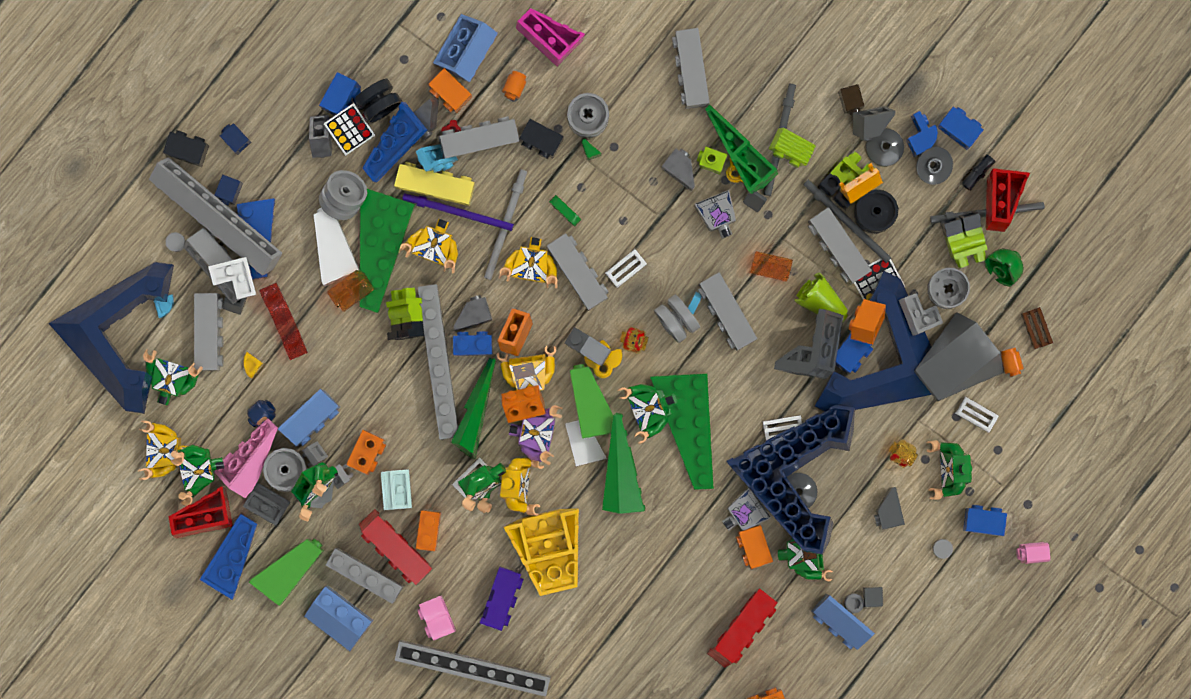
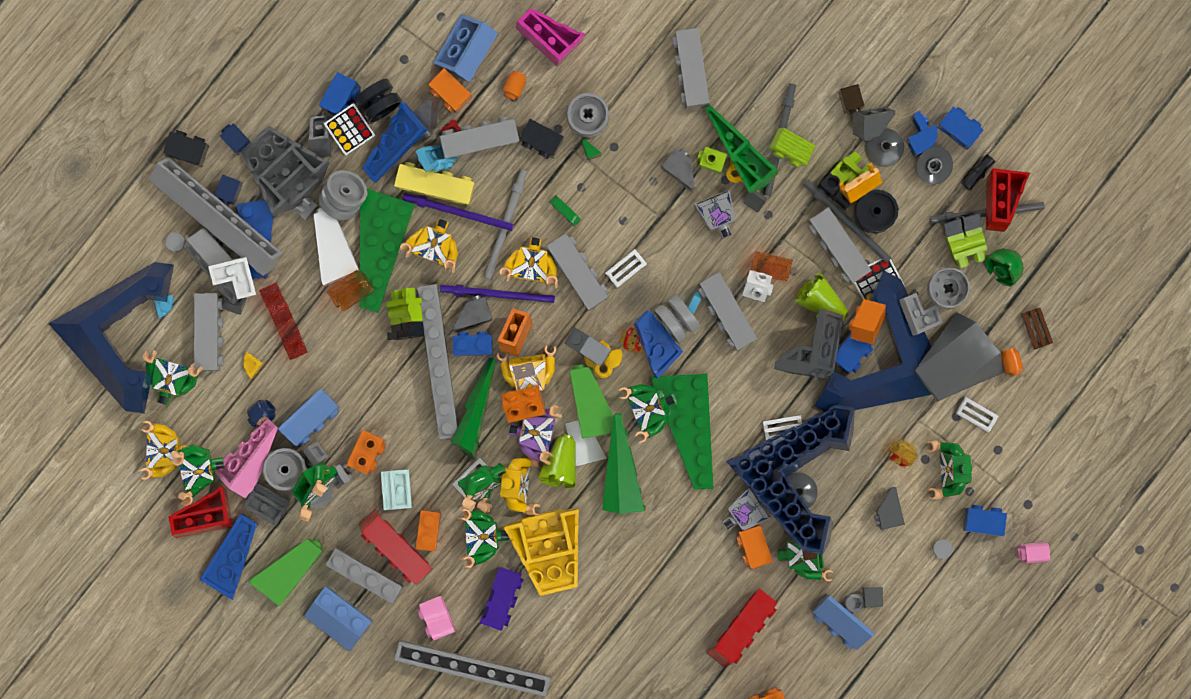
none -> dark grey wedge [241,126,329,215]
none -> light grey tile [293,197,318,220]
none -> dark purple bar [440,284,555,303]
none -> torso [458,508,509,569]
none -> lime cone [538,434,576,489]
none -> blue wing [634,310,683,379]
none -> white brick [742,270,773,302]

